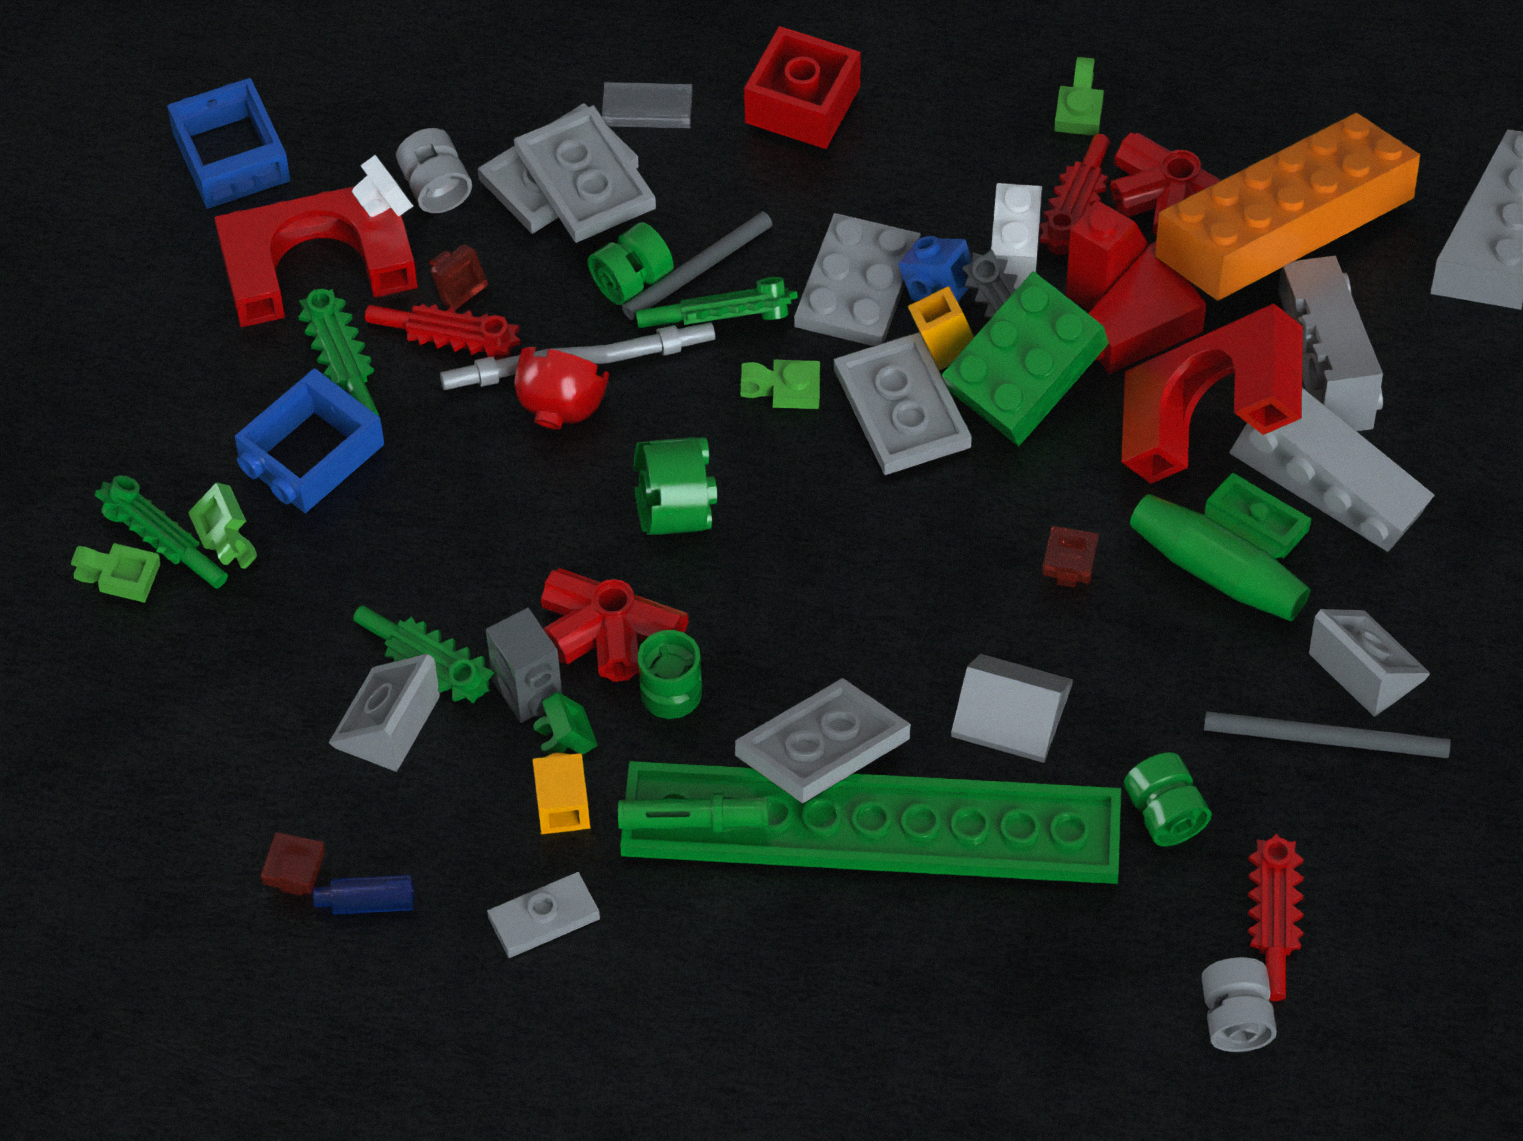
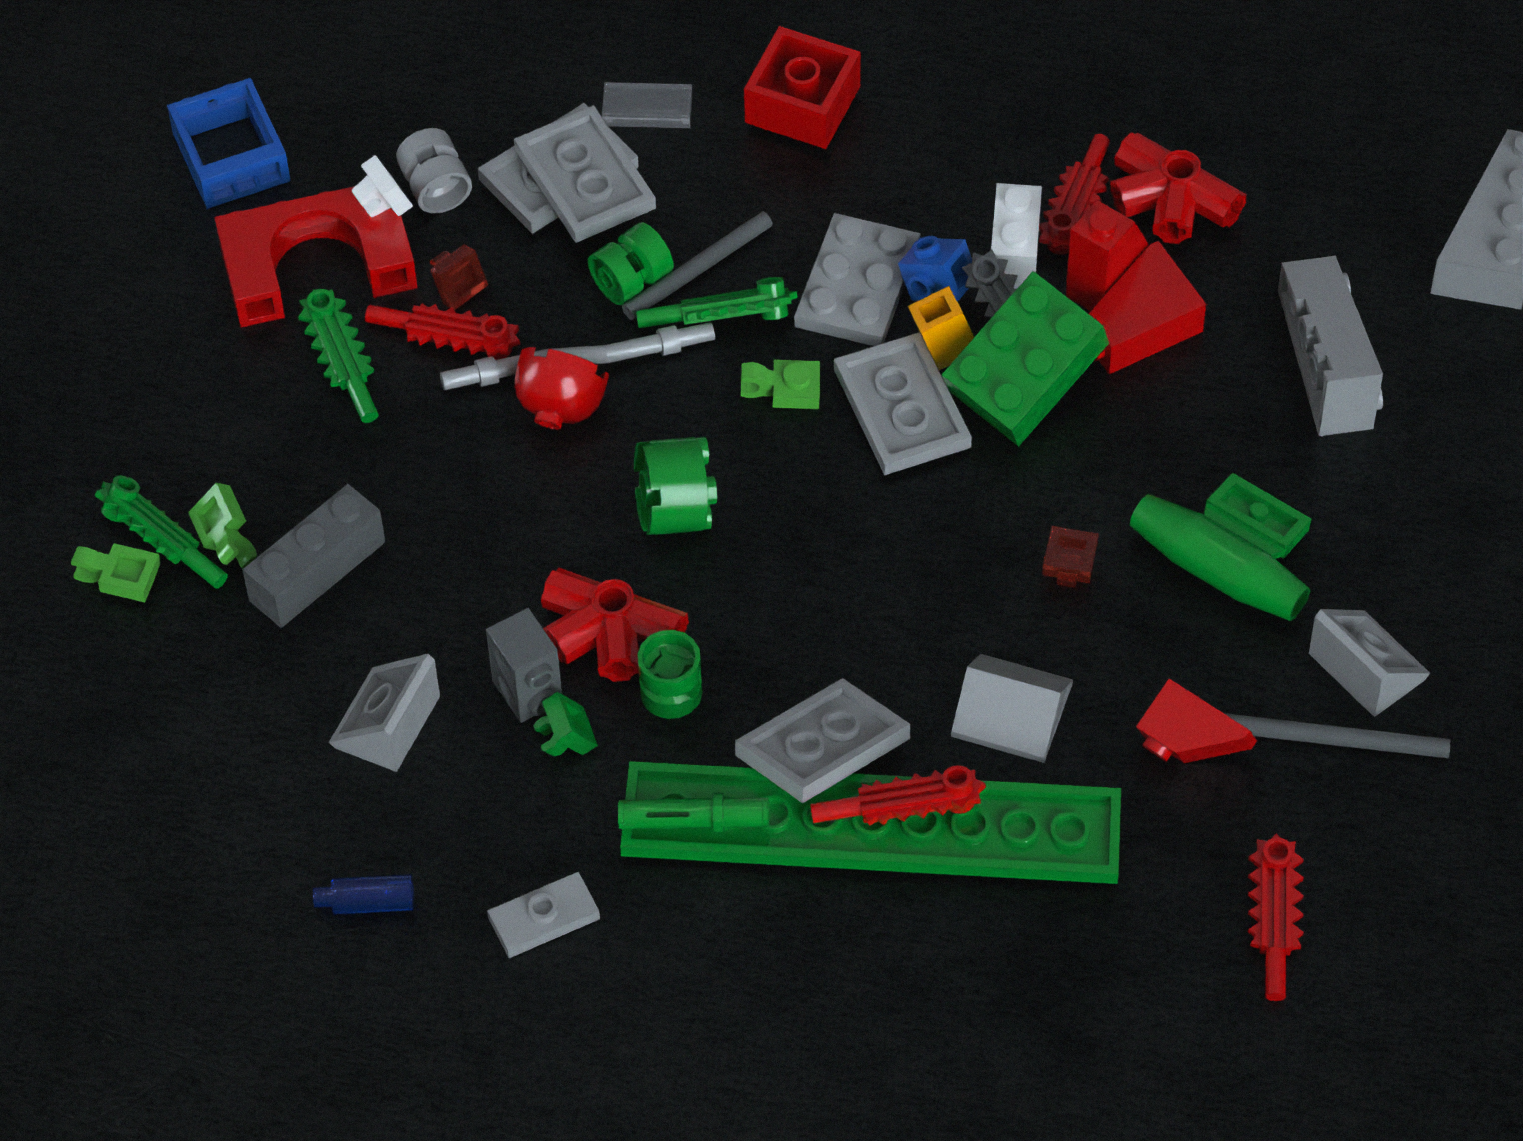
blue window [235,368,384,513] -> none
clear red tile [261,832,325,896] -> none
green piece [353,605,494,704] -> none
light orange brick [533,753,590,835] -> none
bright green plate [1055,57,1104,136] -> none
red arch [1122,304,1303,484] -> none
green wheel [1124,752,1212,847] -> none
orange brick [1155,113,1420,301] -> none
light grey wheel [1201,957,1277,1052] -> none
light grey wedge [1229,388,1434,552] -> none
none -> dark grey brick [242,484,385,628]
none -> red piece [810,765,986,826]
none -> red slope [1136,679,1257,763]

